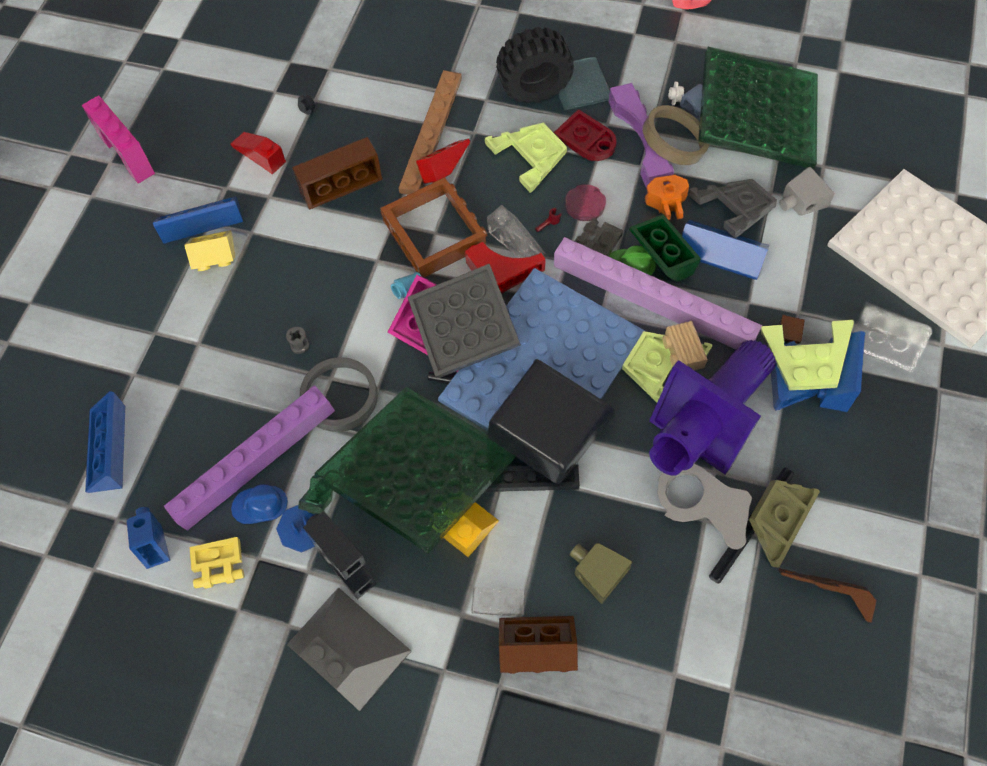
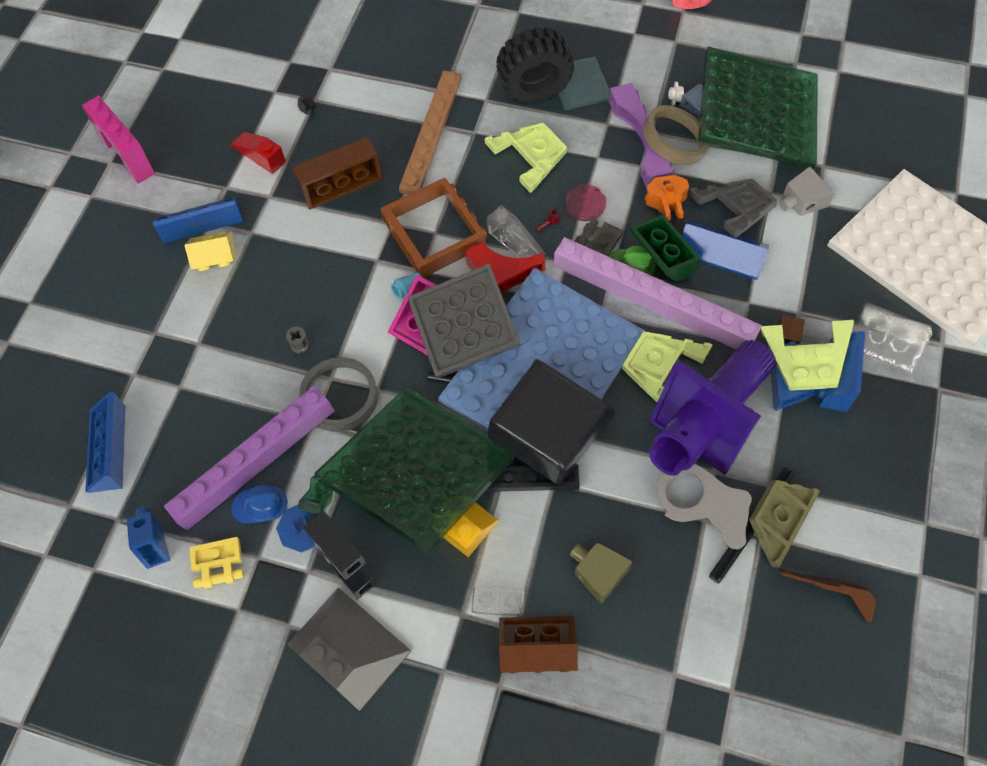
red slope [416,138,470,184] -> none
dark red plate [553,109,616,161] -> none
tan brick [663,321,708,371] -> none

